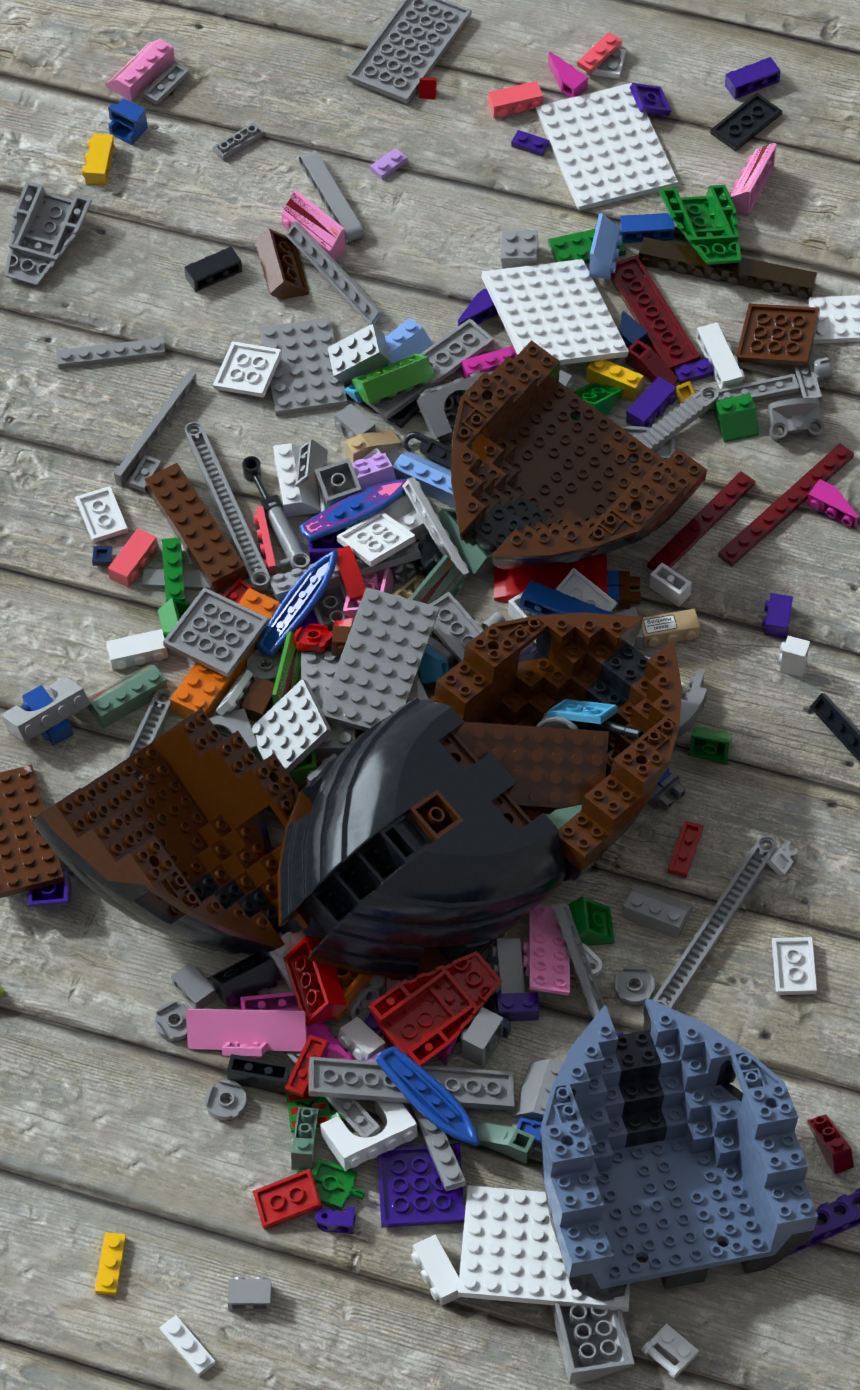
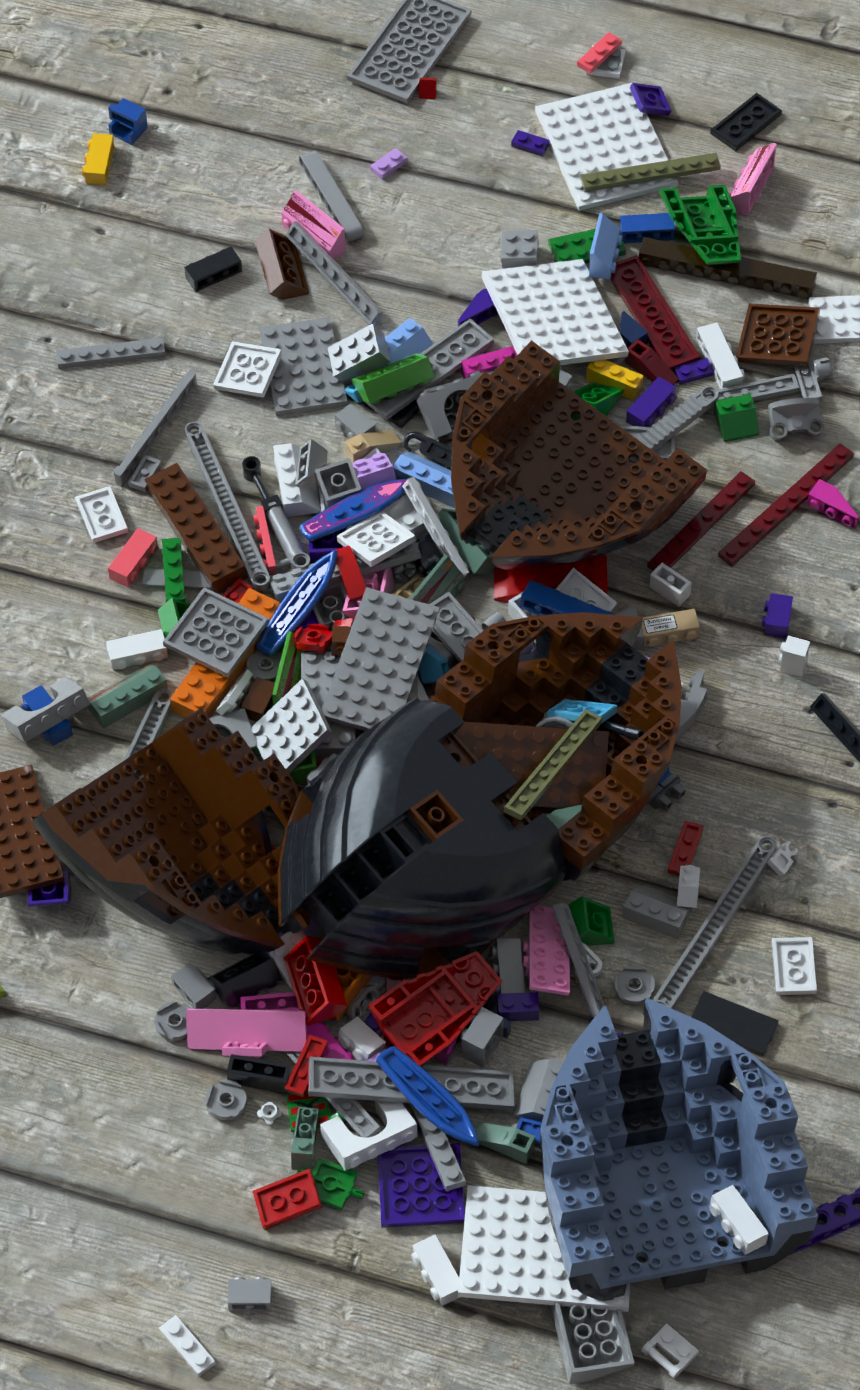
light grey wedge [5,181,92,286] -> none
dark blue plate [92,546,113,566] -> none
yellow plate [95,1232,126,1296] -> none
bright pink slope [105,39,175,101] -> none
light grey plate [144,63,189,105] -> none
light grey tile [213,122,264,161] -> none
dark purple leg [315,1207,356,1234] -> none
coral brick [488,81,543,118] -> none
dark pink slope [548,52,588,98] -> none
reddish brown hips [607,570,641,610] -> none
yellow slope [676,381,695,404] -> none
green slope [689,726,733,763] -> none
dark purple brick [725,57,781,99] -> none
dark red slope [807,1114,854,1174] -> none
none -> white plate [257,1102,282,1125]
none -> olive plate [504,709,603,820]
none -> olive plate [581,153,721,192]
none -> white brick [677,865,700,908]
none -> black tile [691,991,779,1056]
none -> white brick [709,1185,769,1255]

